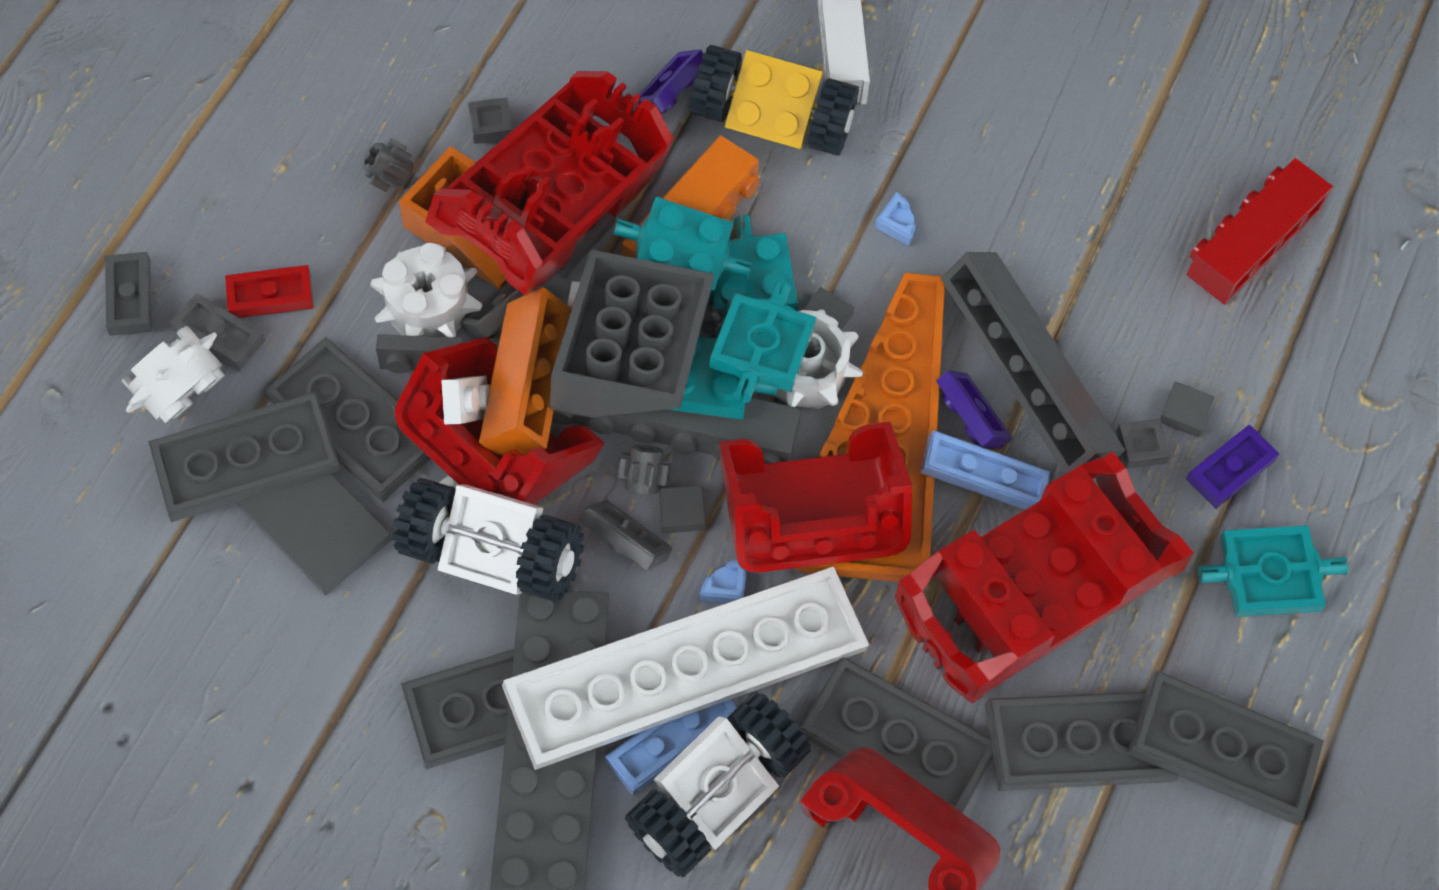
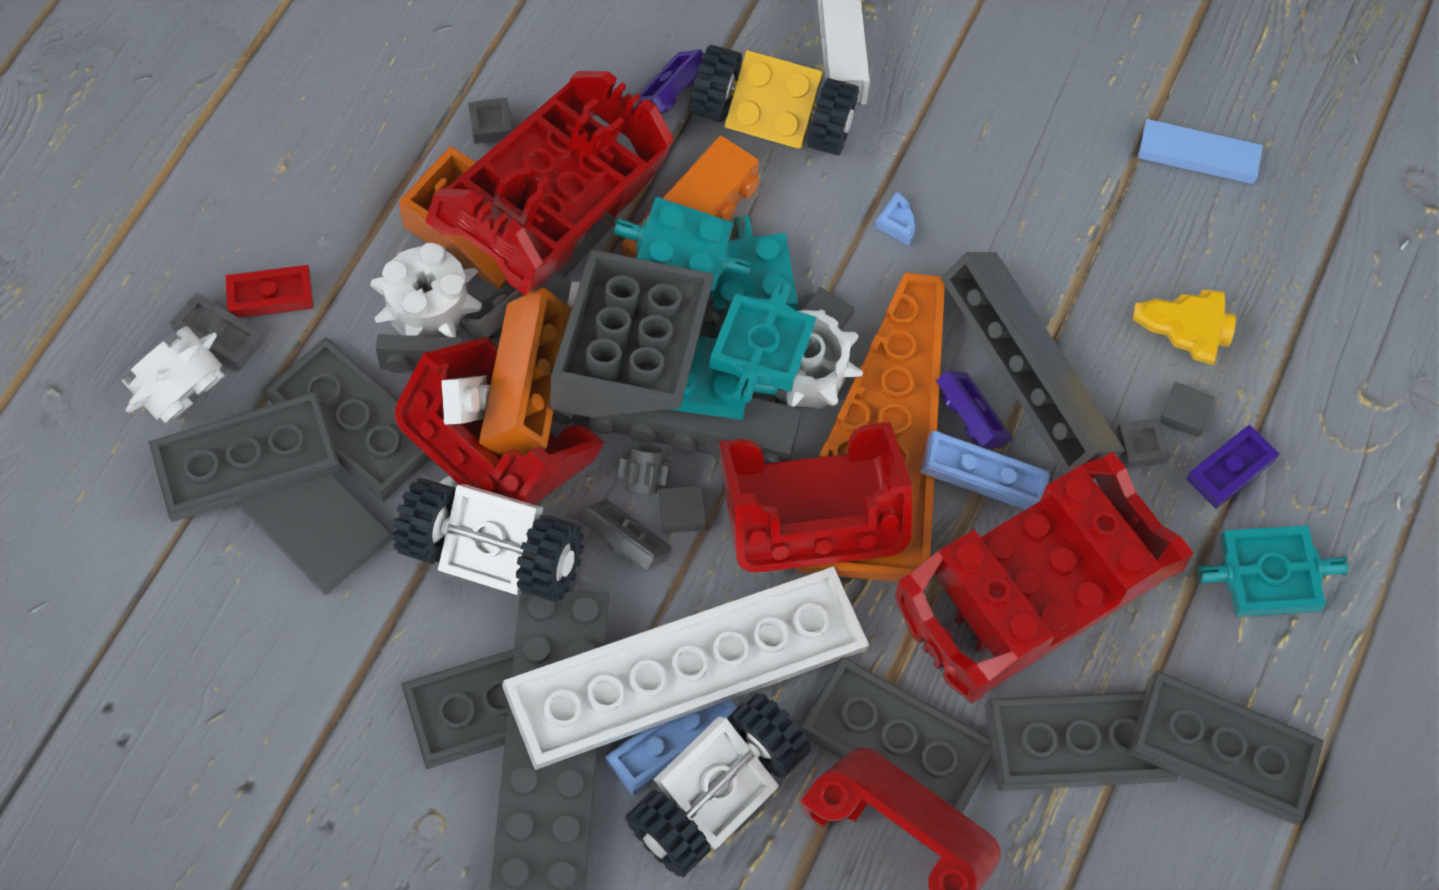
dark grey plate [105,252,152,336] -> none
dark grey gear [363,138,414,192] -> none
light blue tile [700,559,747,603] -> none
red brick [1187,158,1333,305] -> none
none -> yellow rock [1132,289,1236,365]
none -> light blue tile [1138,119,1263,185]

